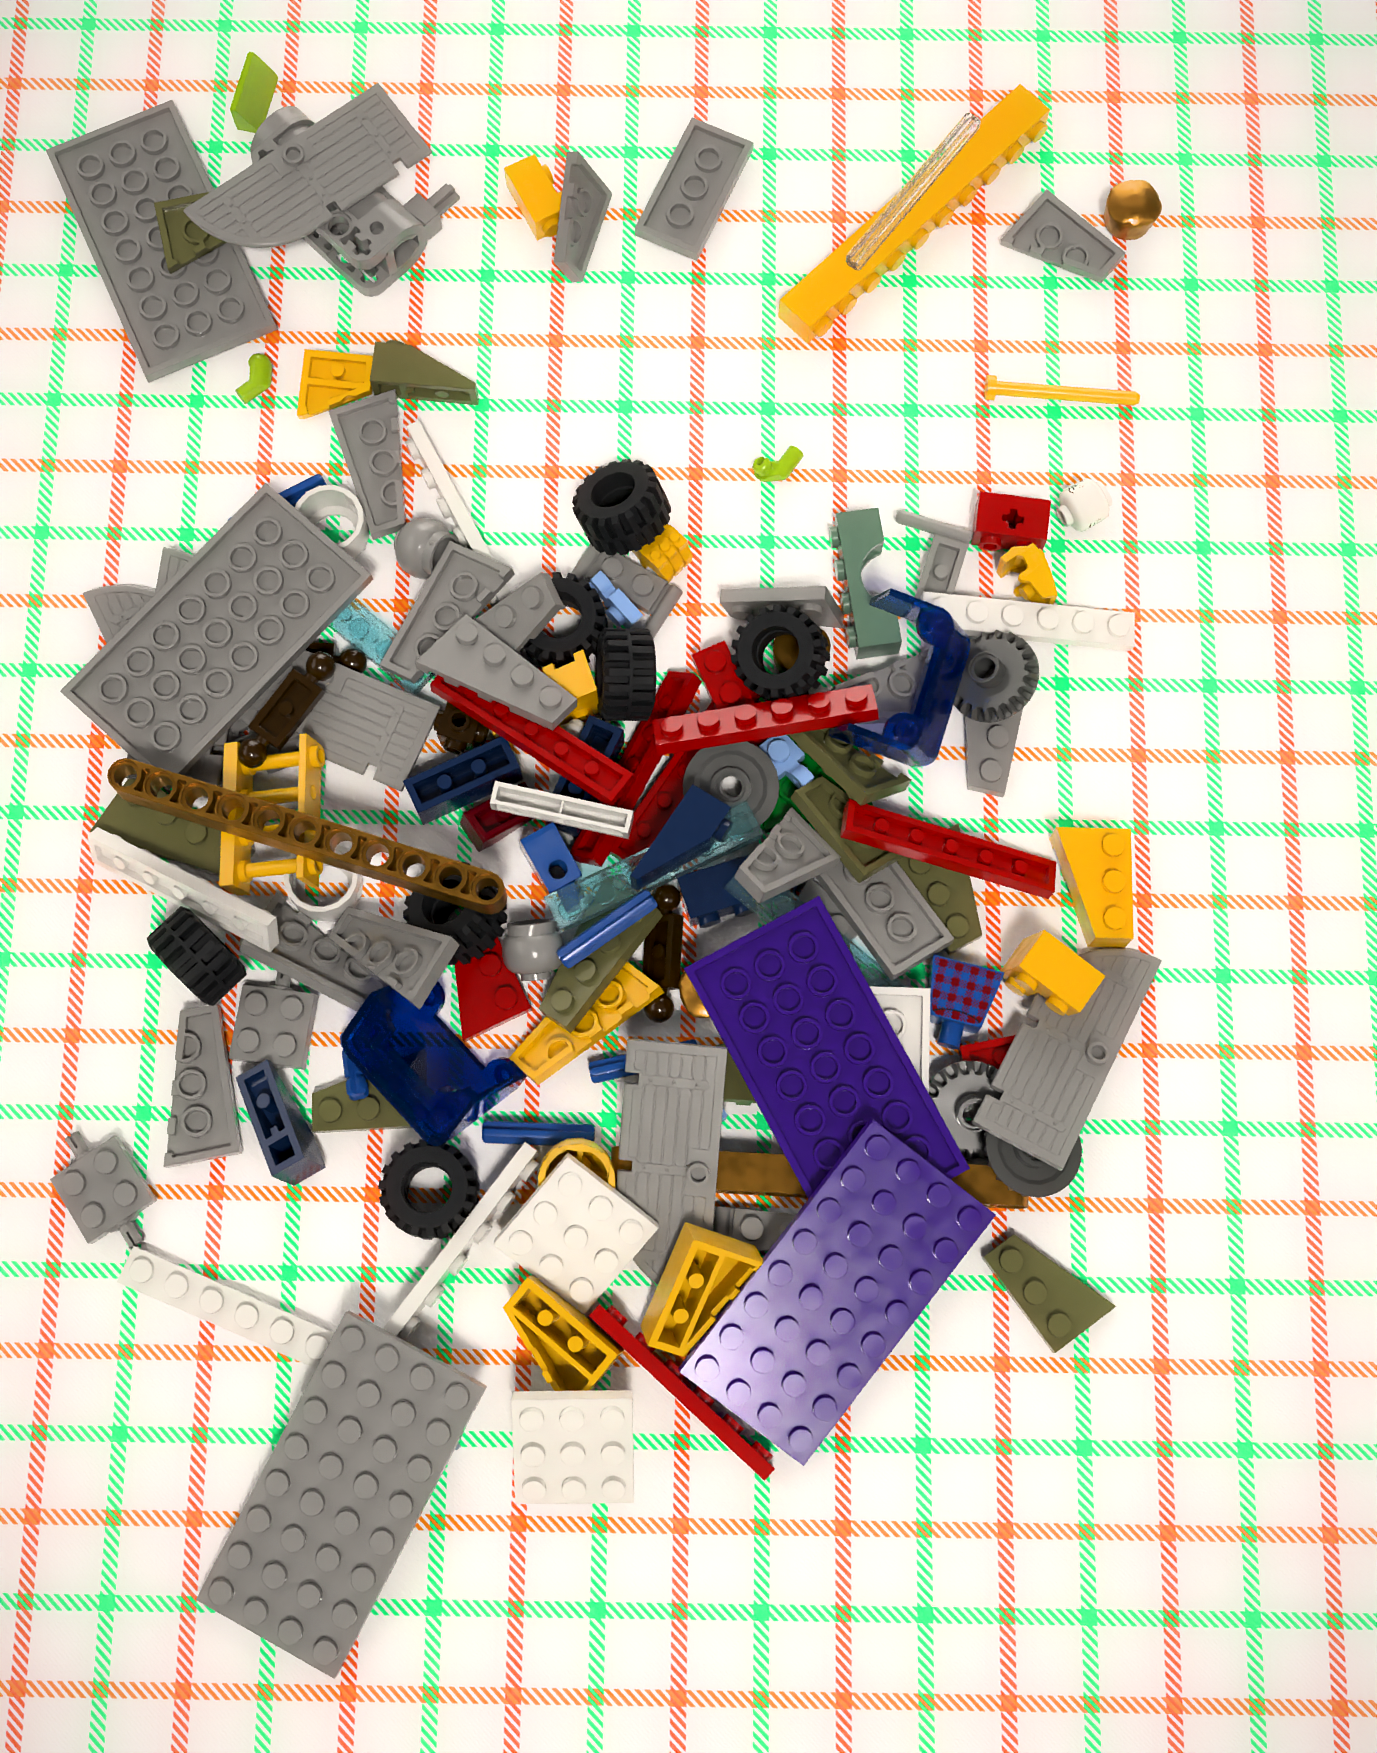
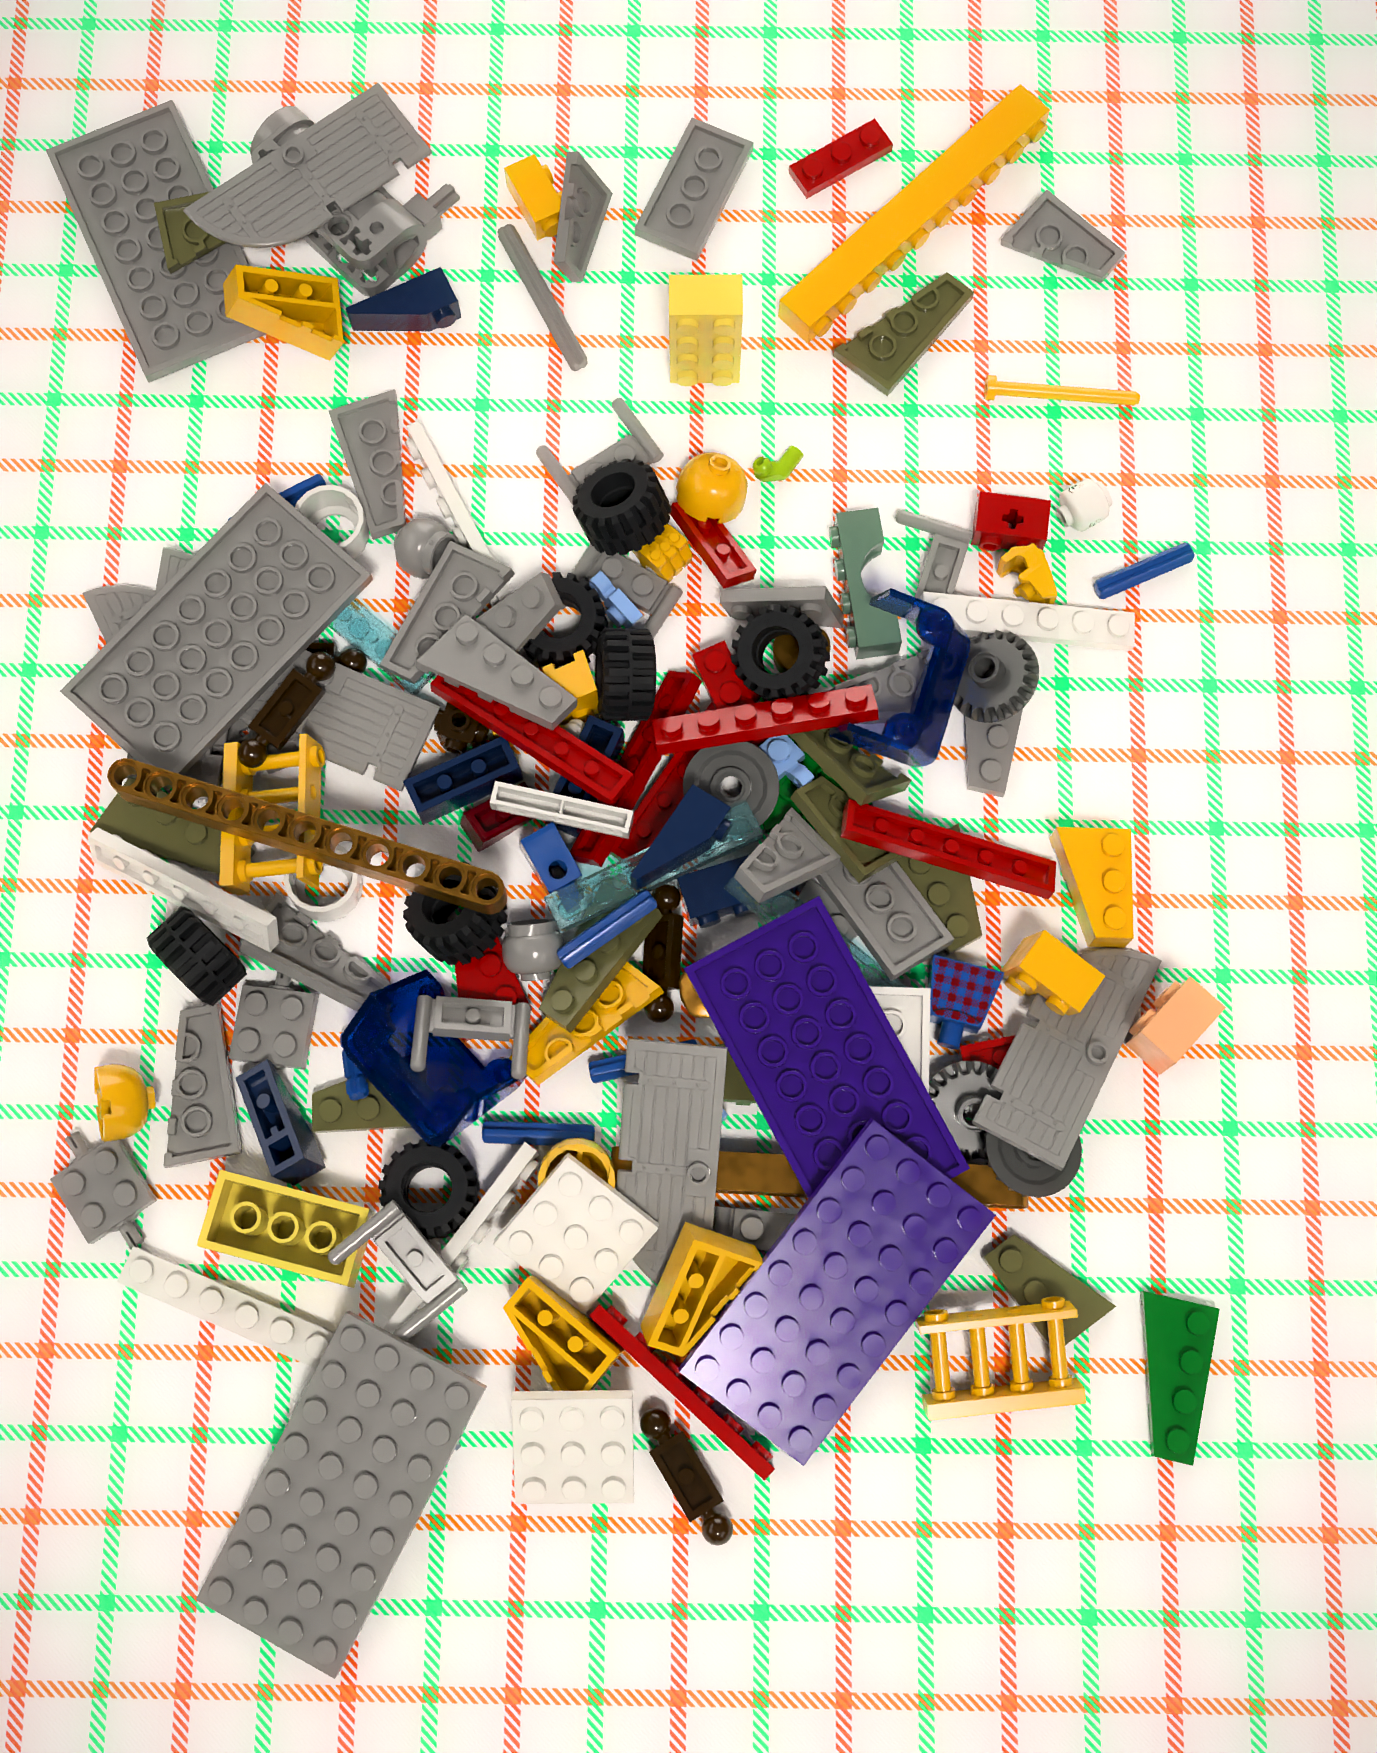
lime slope [230,51,278,133] -> none
lime arm [235,353,272,405] -> none
yellow wing [297,349,373,419] -> none
light grey wing [328,906,459,1010] -> none
olive slope [370,340,479,405] -> none
clear axle [846,112,981,271] -> none
pearl gold hair [1104,180,1162,240] -> none
none -> yellow cylinder [94,1064,156,1142]
none -> light yellow brick [196,1170,376,1288]
none -> yellow wedge [223,264,344,361]
none -> light grey plate [328,1200,468,1342]
none -> dark blue slope [345,267,462,332]
none -> light grey plate [410,995,531,1080]
none -> light grey axle [497,224,588,371]
none -> light grey plate [536,398,664,507]
none -> dark brown plate [640,1408,733,1546]
none -> light yellow brick [669,274,743,386]
none -> red plate [670,502,757,589]
none -> yellow cylinder [676,452,748,523]
none -> red plate [789,118,893,199]
none -> olive wing [833,272,974,397]
none -> yellow fence [915,1296,1086,1421]
none -> blue axle [1093,542,1195,599]
none -> light nougat brick [1125,976,1226,1075]
none -> green wing [1140,1291,1220,1466]

